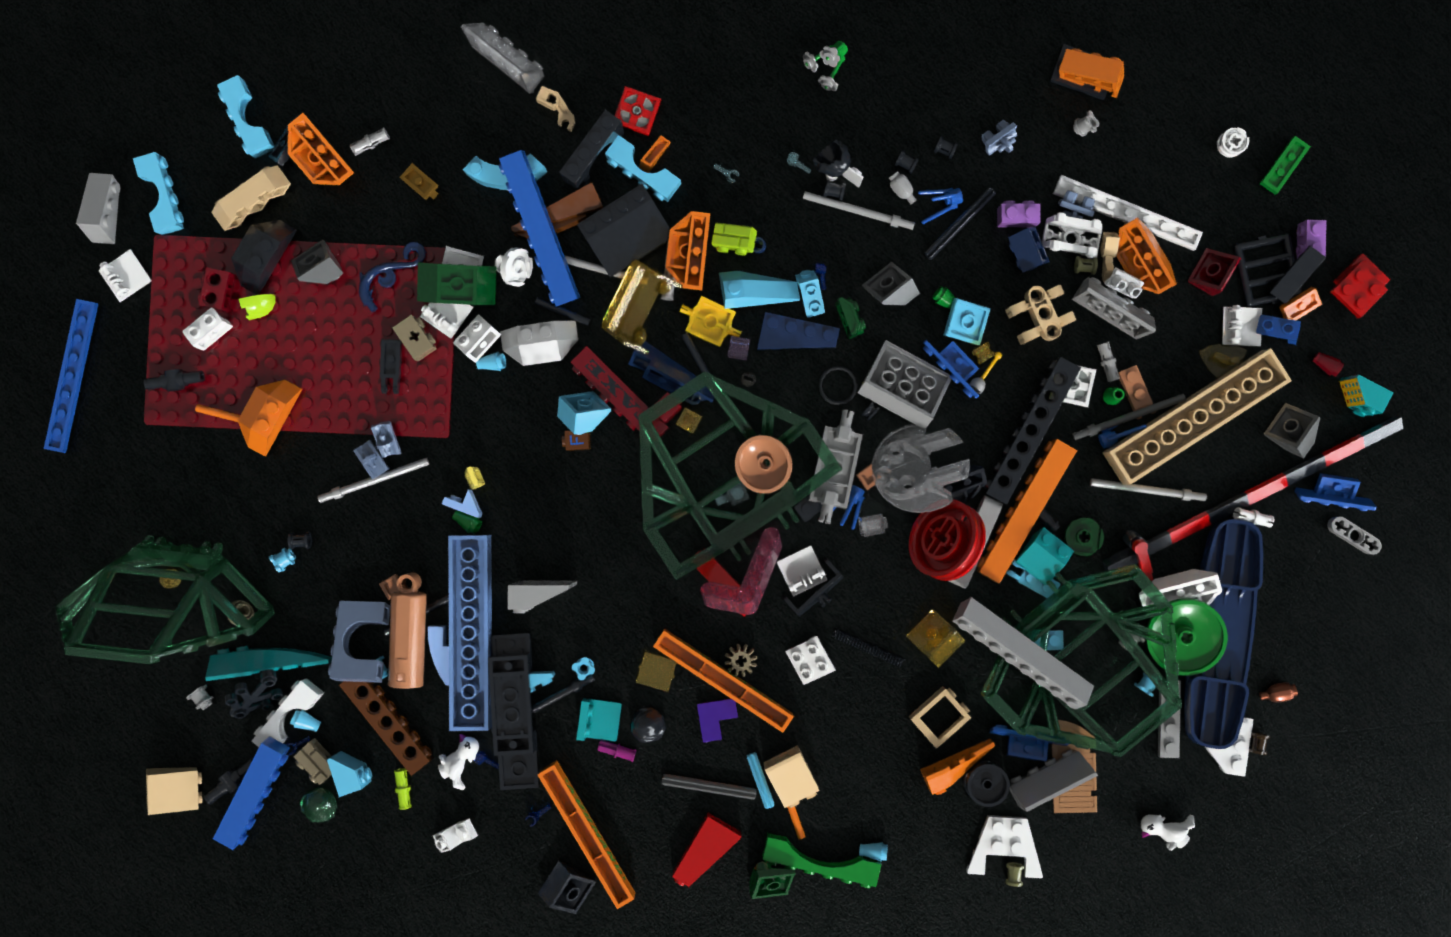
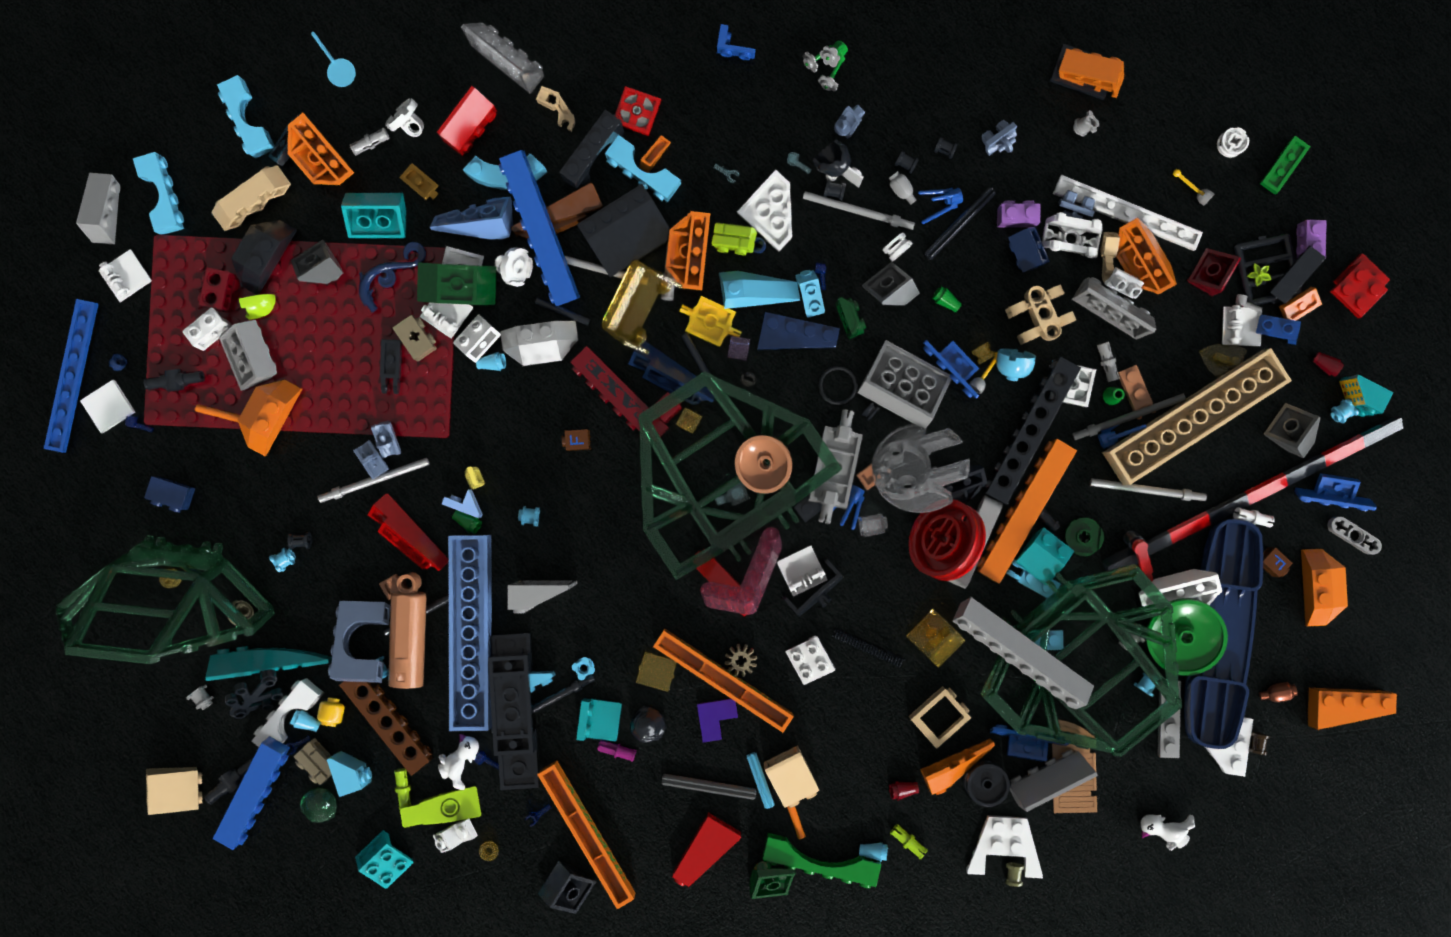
light blue slope [428,625,449,685] -> none
medium azure slope [557,391,611,435] -> none
medium azure tile [943,298,990,346] -> none
olive bush [1074,256,1098,275] -> none
none -> white tile [80,380,135,433]
none -> dark blue hinge [109,354,127,371]
none -> clear blue hand [125,416,153,433]
none -> dark blue brick [144,476,195,512]
none -> light grey slope [219,320,277,391]
none -> medium azure piece [311,32,356,87]
none -> yellow head [317,697,345,727]
none -> teal slope [341,193,406,238]
none -> teal bracket [355,830,413,889]
none -> red wedge [368,494,449,571]
none -> white tile [385,98,424,137]
none -> lime piece [400,786,481,828]
none -> medium blue wedge [430,197,513,239]
none -> slope [437,86,497,156]
none -> clear yellow plate [479,841,499,861]
none -> medium azure brick [518,506,540,527]
none -> blue bracket [717,24,756,60]
none -> white plate [737,170,792,251]
none -> sand blue hips [834,105,865,139]
none -> white wheel [883,232,913,262]
none -> dark red cone [889,781,919,801]
none -> lime pin [890,824,928,859]
none -> medium azure cylinder [996,348,1036,381]
none -> hinge [1173,169,1214,206]
none -> light grey hand [1235,294,1262,312]
none -> lime plant [1247,263,1271,286]
none -> reddish brown brick [1263,547,1293,577]
none -> orange wedge [1301,549,1348,626]
none -> orange wedge [1308,688,1397,730]
none -> medium azure brick [1331,399,1359,423]

